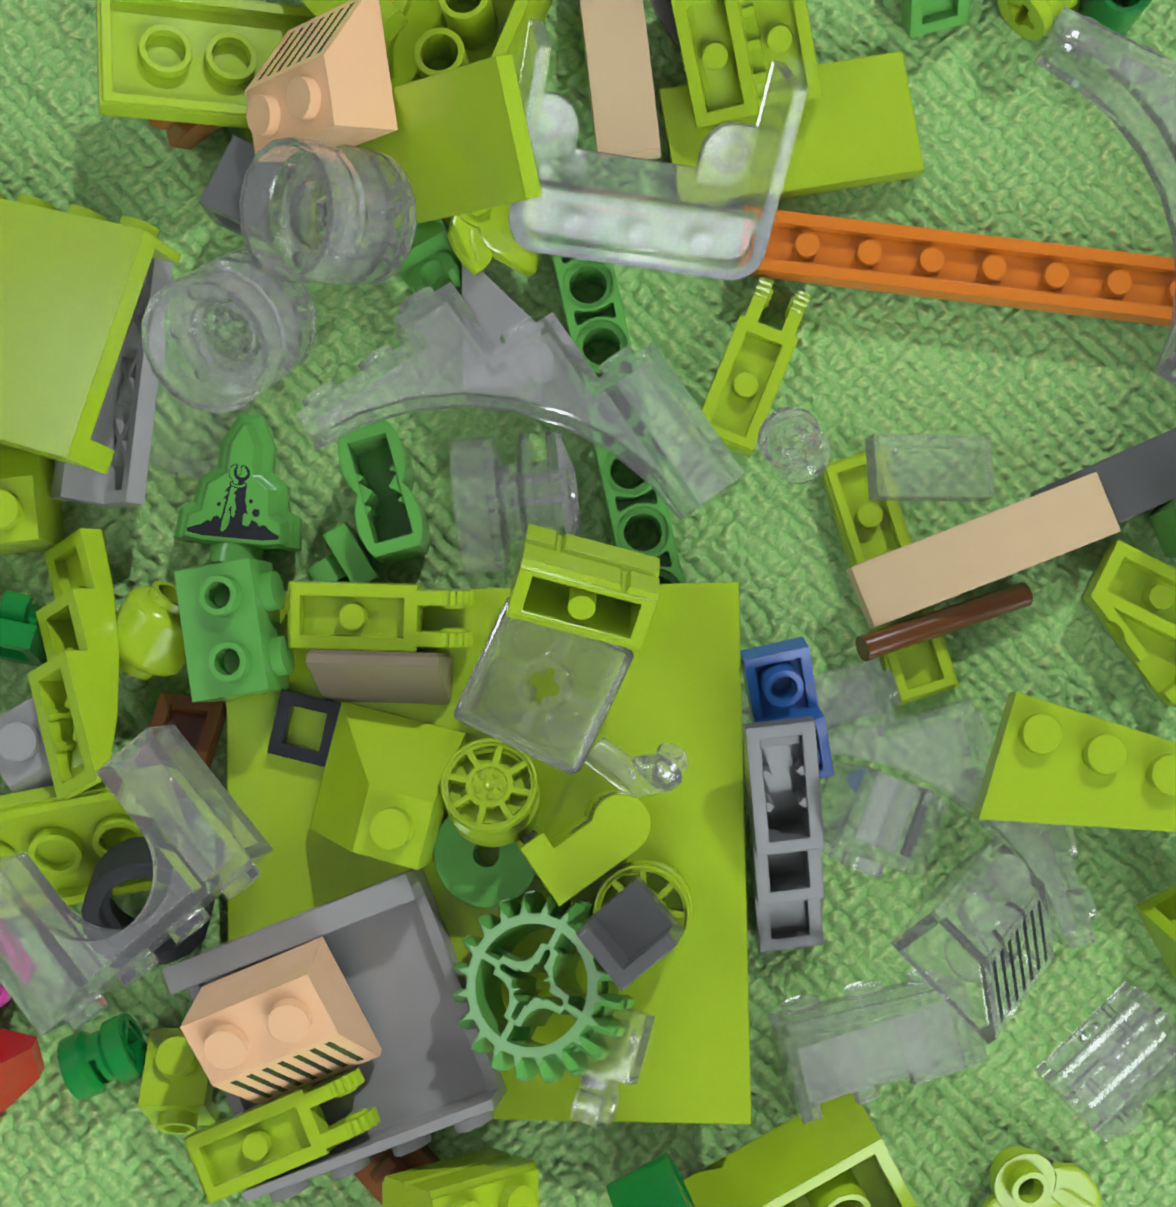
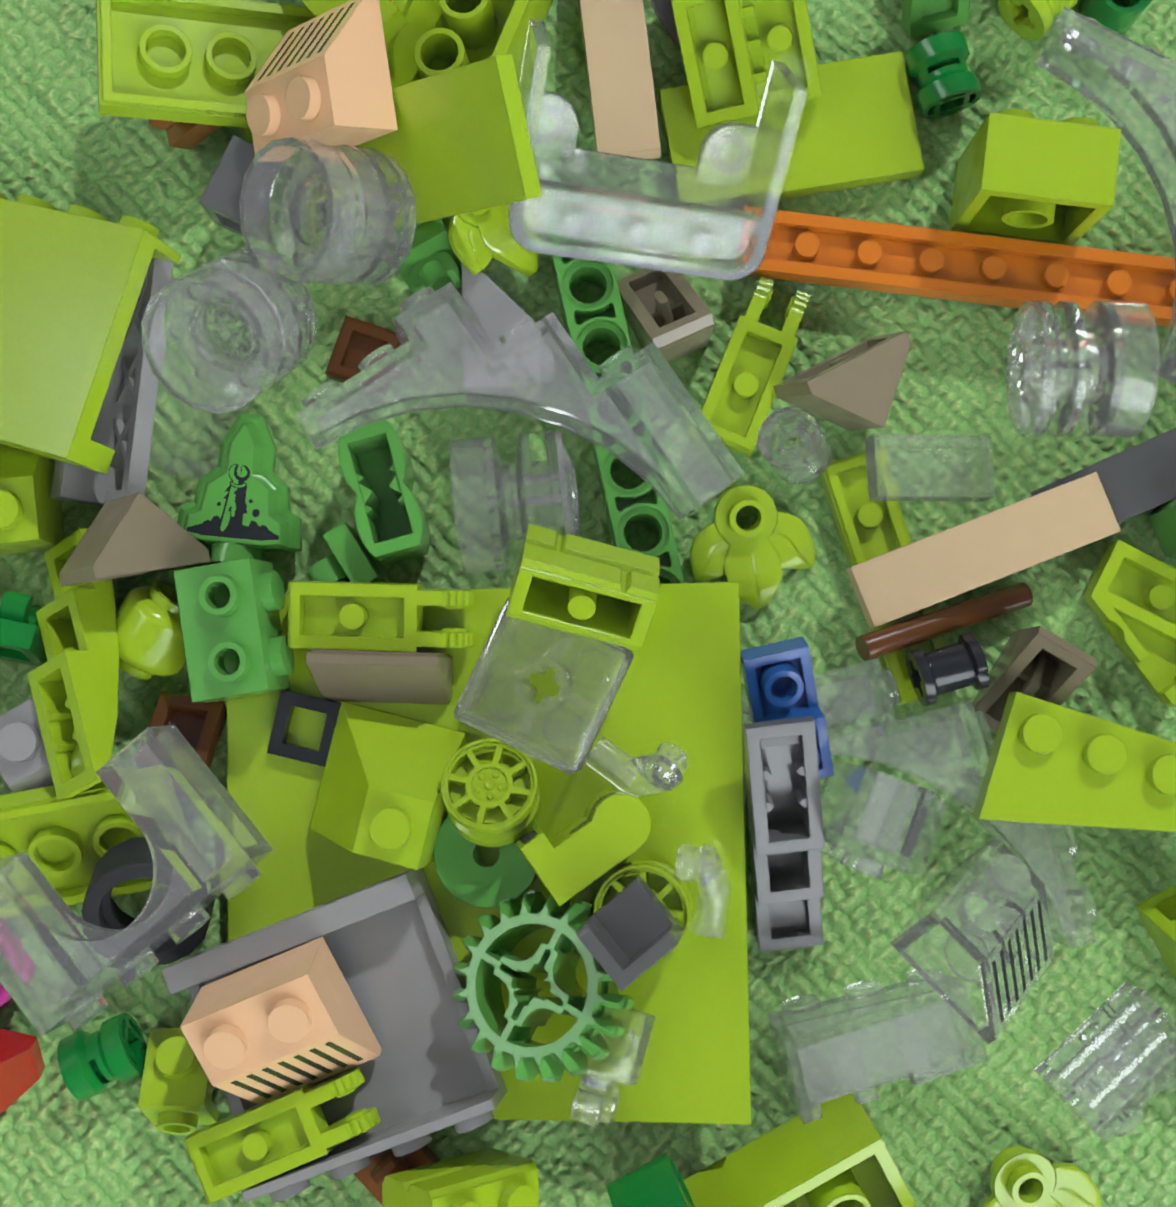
none -> dark tan slope [59,492,211,587]
none -> reddish brown tile [325,315,407,398]
none -> dark tan slope [617,258,715,371]
none -> clear arm [675,843,731,938]
none -> lime plate [690,484,816,610]
none -> dark tan slope [773,331,911,430]
none -> green wheel [904,31,982,119]
none -> black bush [906,632,990,706]
none -> lime brick [949,109,1121,245]
none -> dark tan slope [968,626,1098,732]
none -> clear wheel [1006,300,1160,437]

